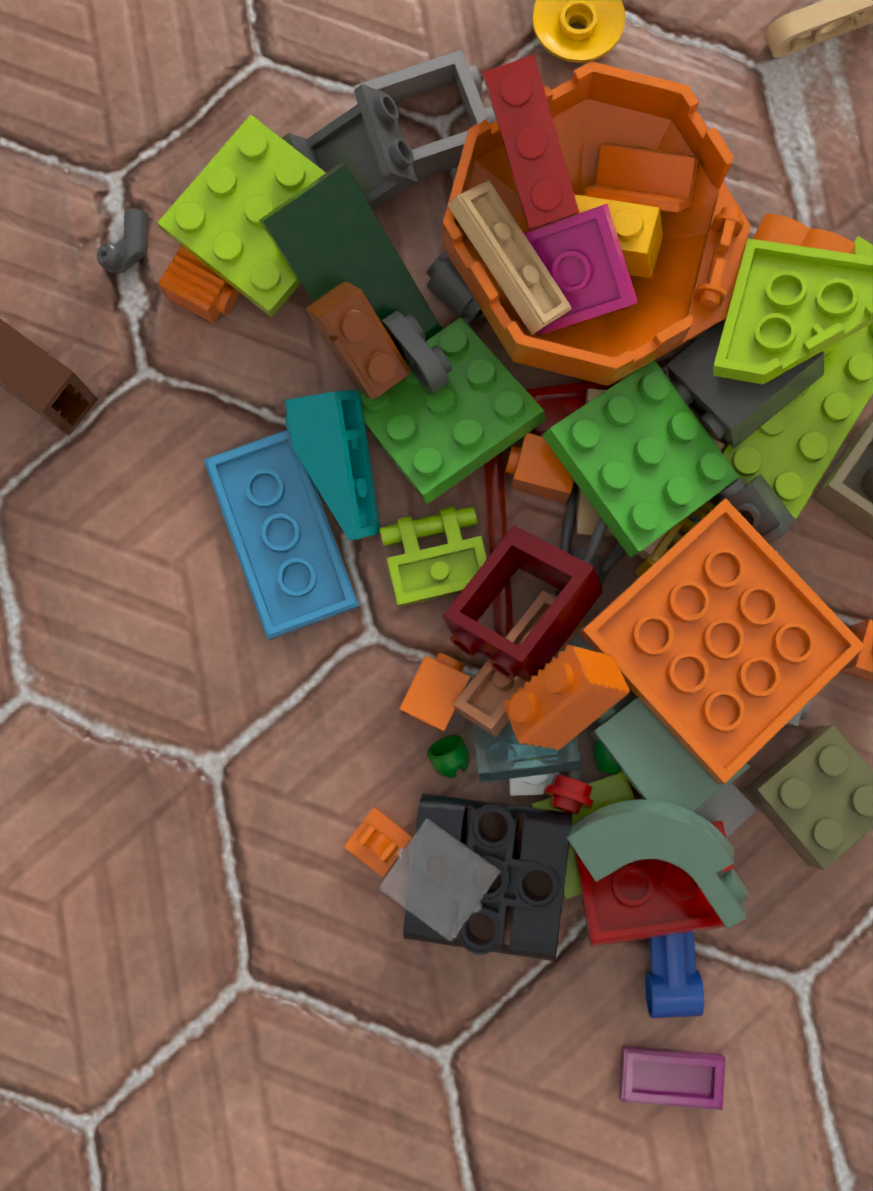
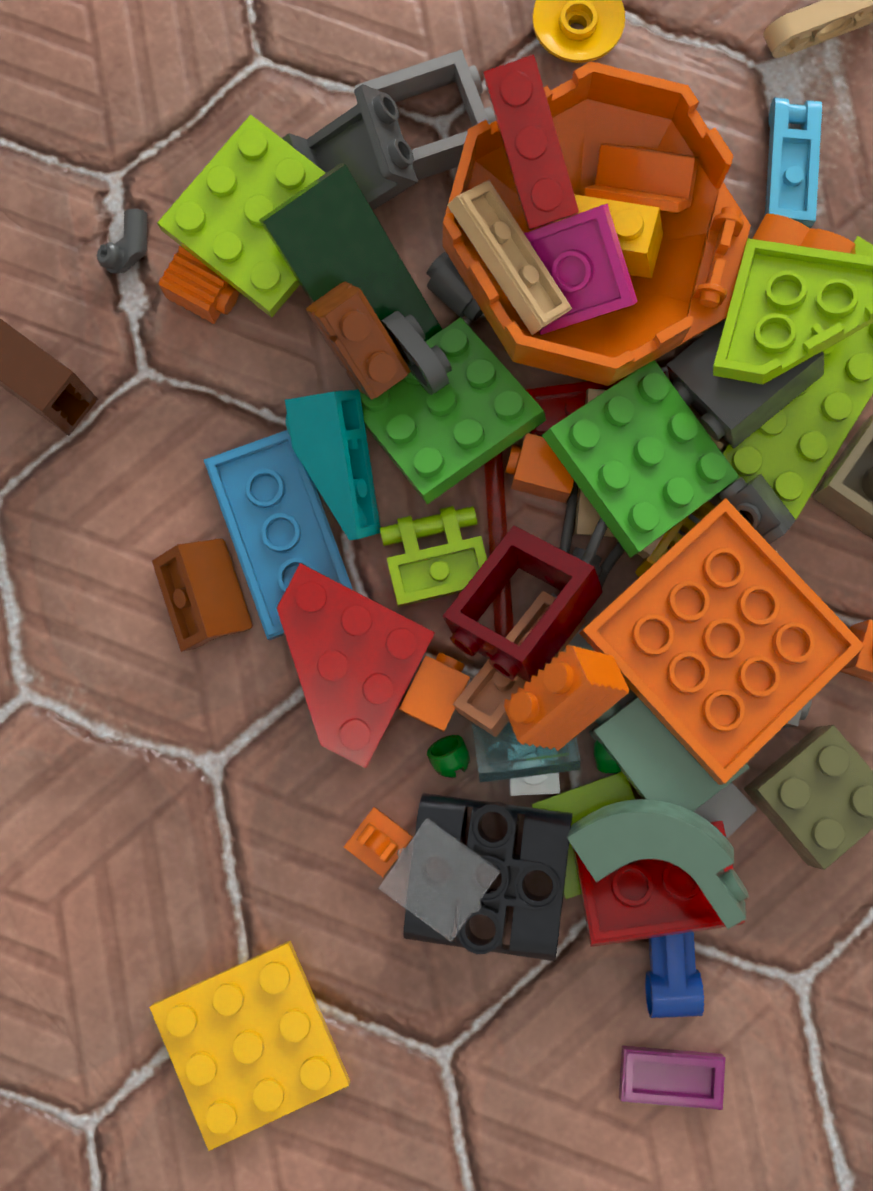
red plate [543,774,594,815] -> none
none -> yellow plate [149,941,350,1151]
none -> dark orange panel [152,538,253,652]
none -> red brick [277,563,435,768]
none -> medium azure plate [765,98,822,228]

